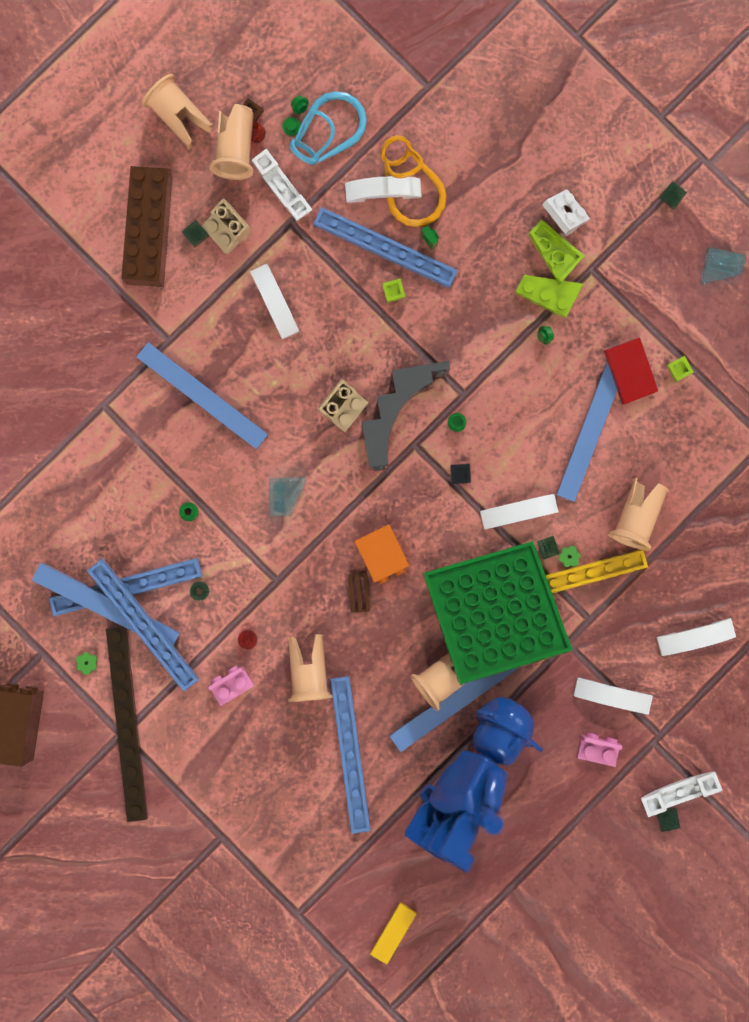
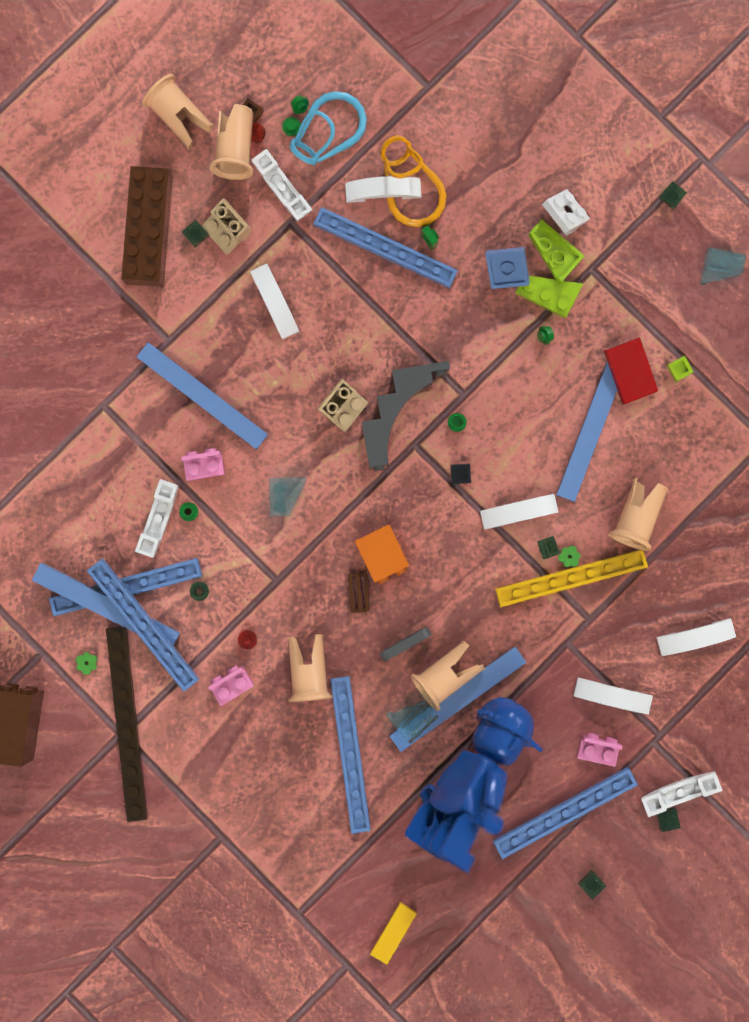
lime plate [382,279,406,303] -> none
green plate [423,541,572,685] -> none
none -> white slope [135,479,179,558]
none -> bright pink bracket [181,448,225,481]
none -> dark grey beam [379,626,432,662]
none -> clear light blue wing [386,701,439,743]
none -> medium blue tile [485,247,530,289]
none -> medium blue tile [492,767,638,859]
none -> clear green plate [578,870,606,900]

